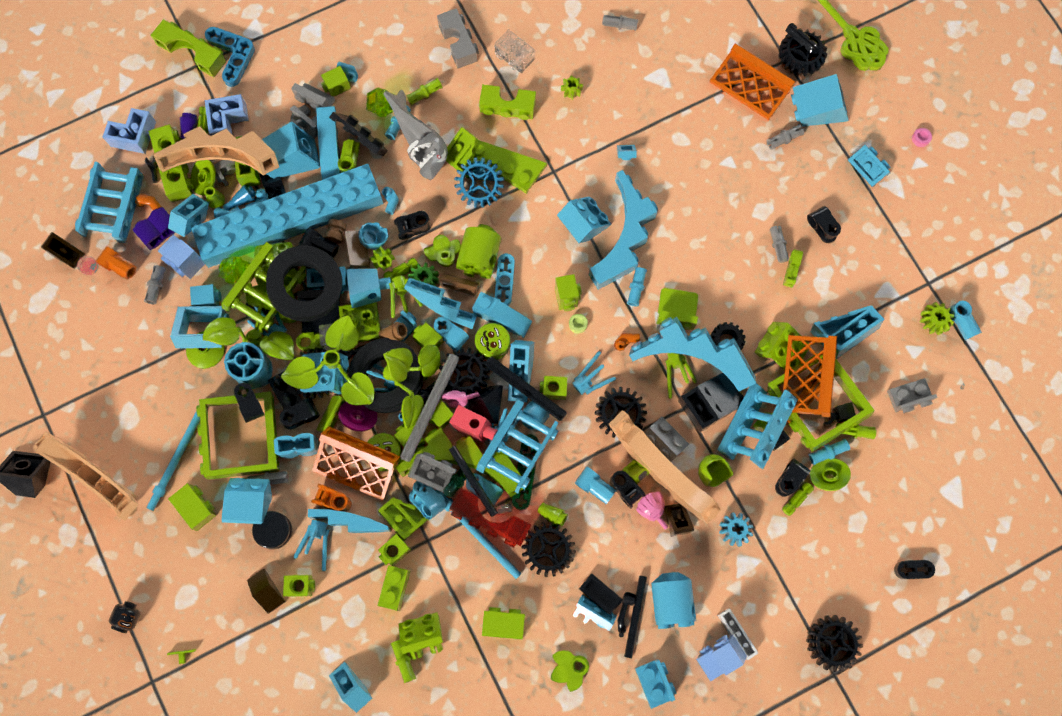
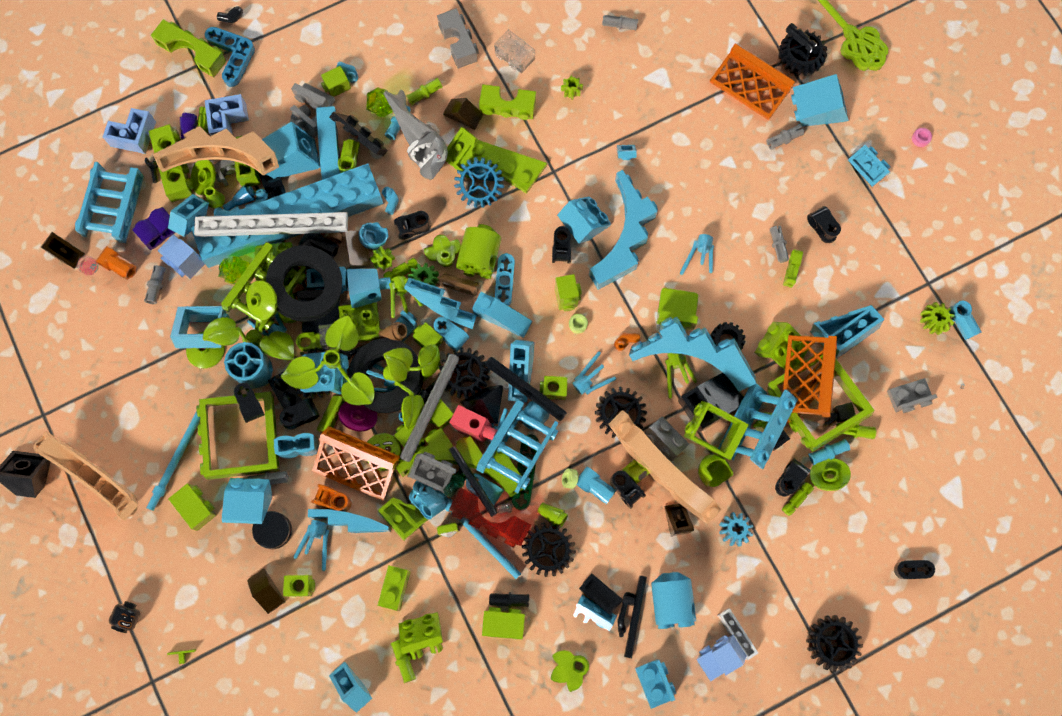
orange arm [135,194,162,210] -> none
medium azure brick [190,284,222,306] -> none
lime brick [378,534,411,566] -> none
bright pink piece [441,390,480,408] -> none
lime head [475,323,510,360] -> none
medium azure pin [627,267,647,307] -> none
bright pink piece [636,491,668,530] -> none
none -> white tile [194,212,348,237]
none -> black arm [217,6,243,23]
none -> lime dish [246,280,277,320]
none -> lime tile [437,523,459,537]
none -> dark brown slope [443,98,483,130]
none -> black axle [489,592,529,608]
none -> black piece [552,226,571,264]
none -> yellowish green tile [562,468,579,489]
none -> medium azure plant [680,234,714,275]
none -> lime window [684,401,749,460]

